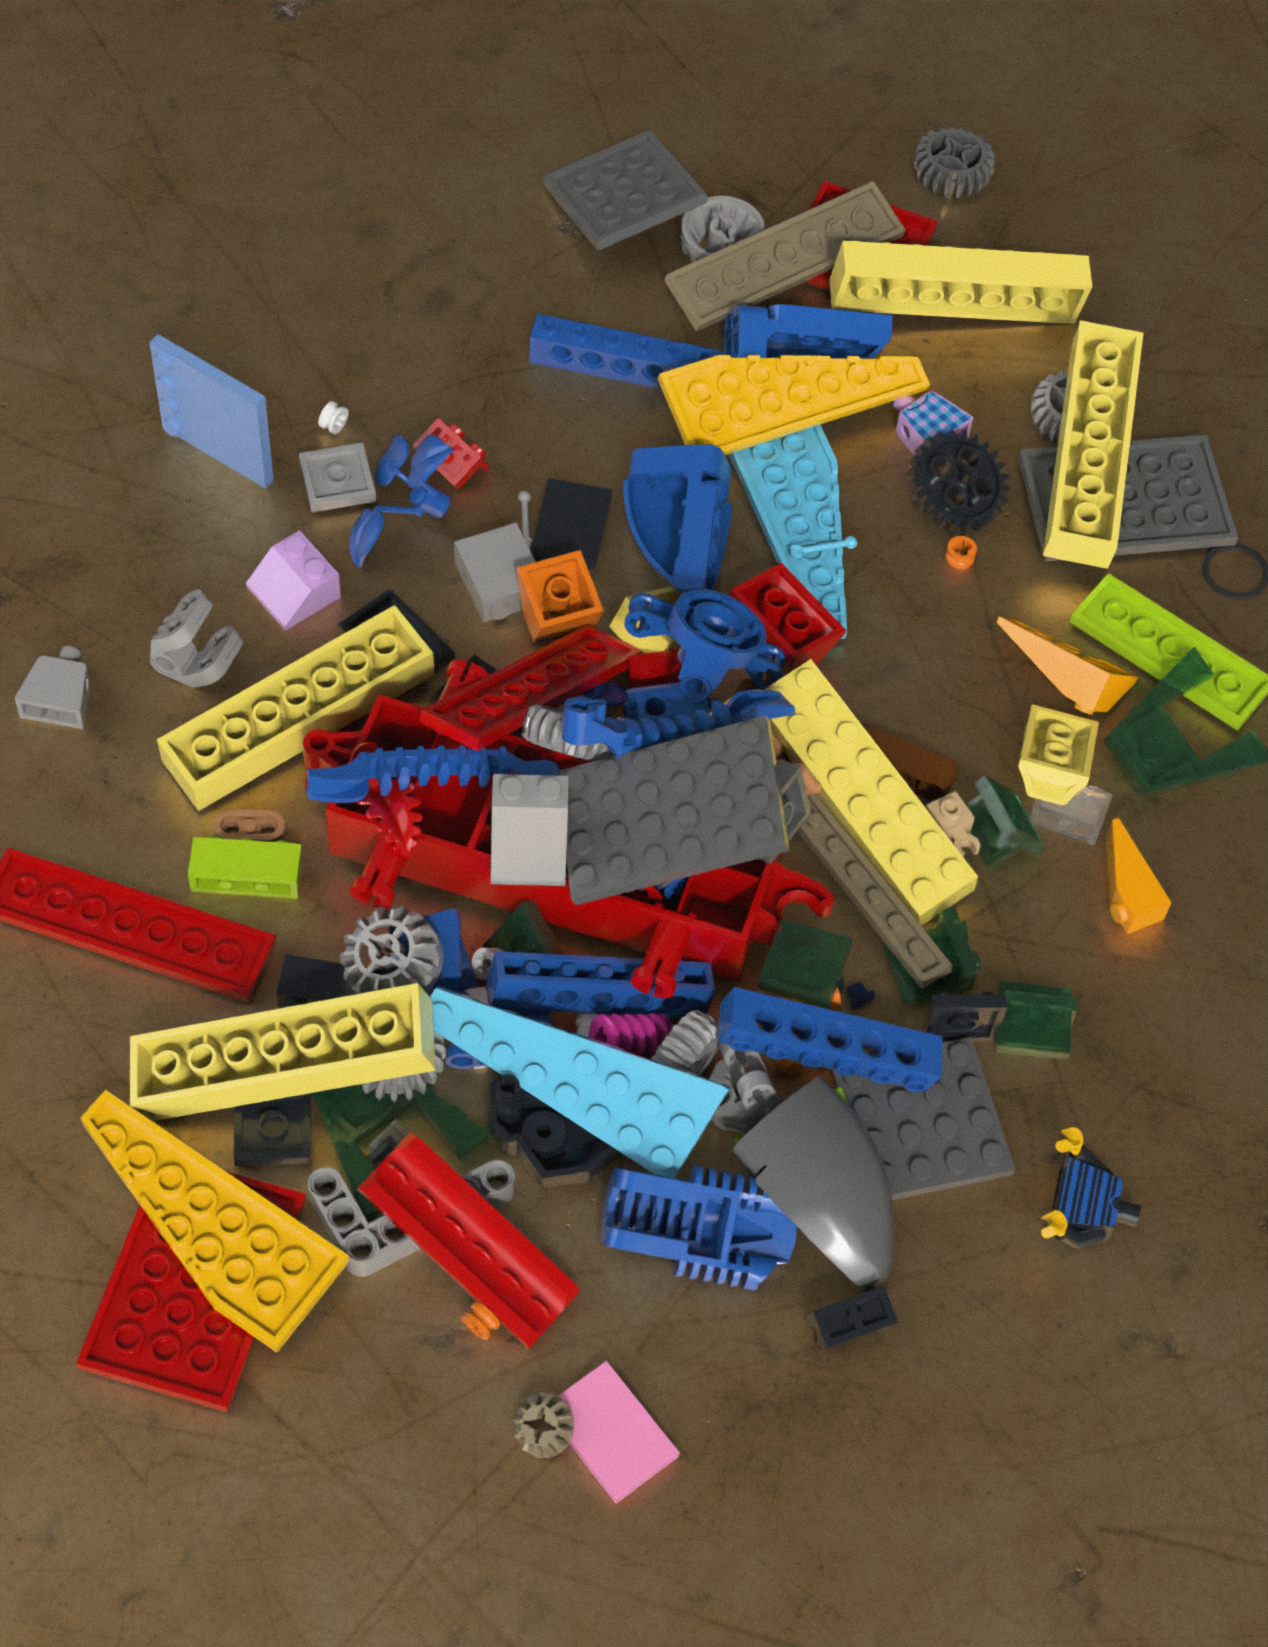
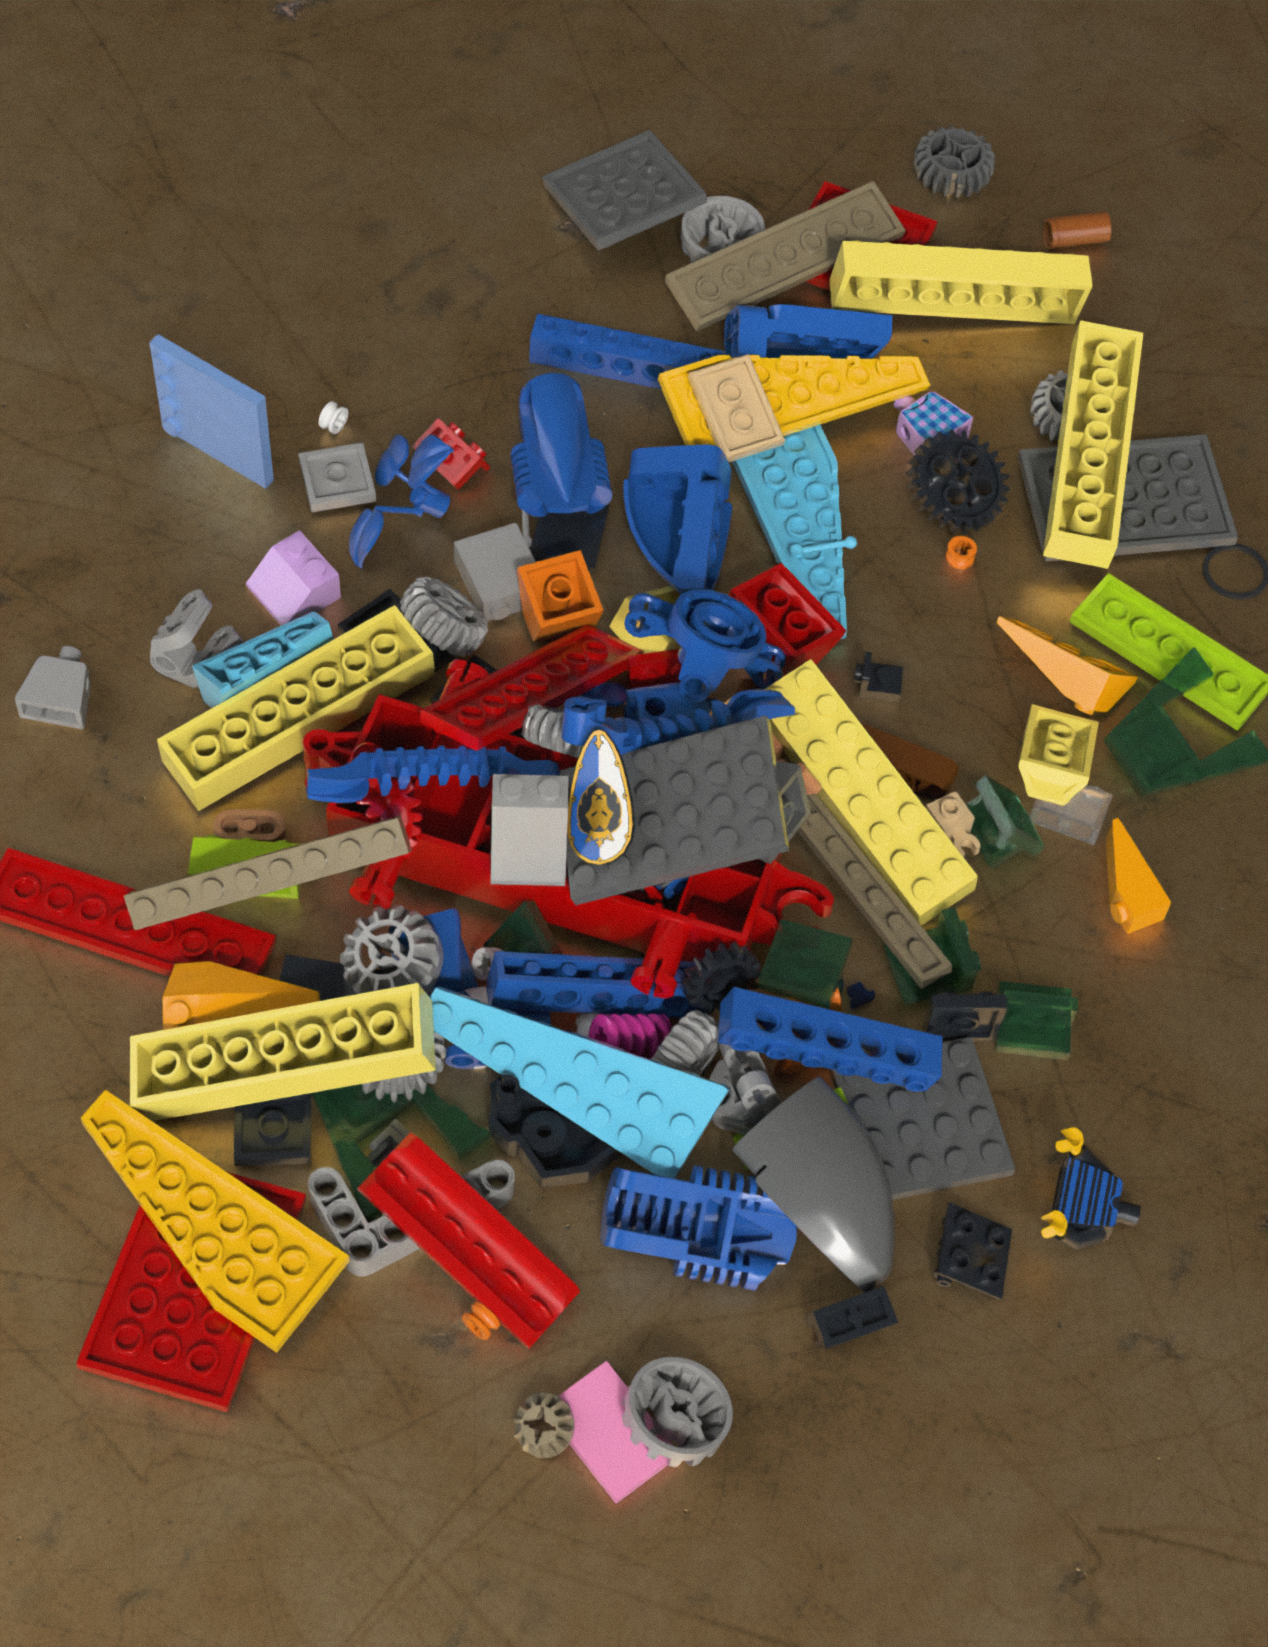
none -> dark tan plate [124,815,412,930]
none -> light orange wedge [163,962,320,1030]
none -> medium azure wedge [192,611,334,708]
none -> light grey gear [400,577,489,656]
none -> blue connector [510,373,613,517]
none -> shield [567,730,635,865]
none -> light grey gear [622,1357,733,1467]
none -> black gear [681,942,762,1015]
none -> tan tile [688,354,785,463]
none -> black bracket [854,651,903,702]
none -> black hinge [934,1202,1012,1300]
none -> dark orange pin [1043,211,1111,249]

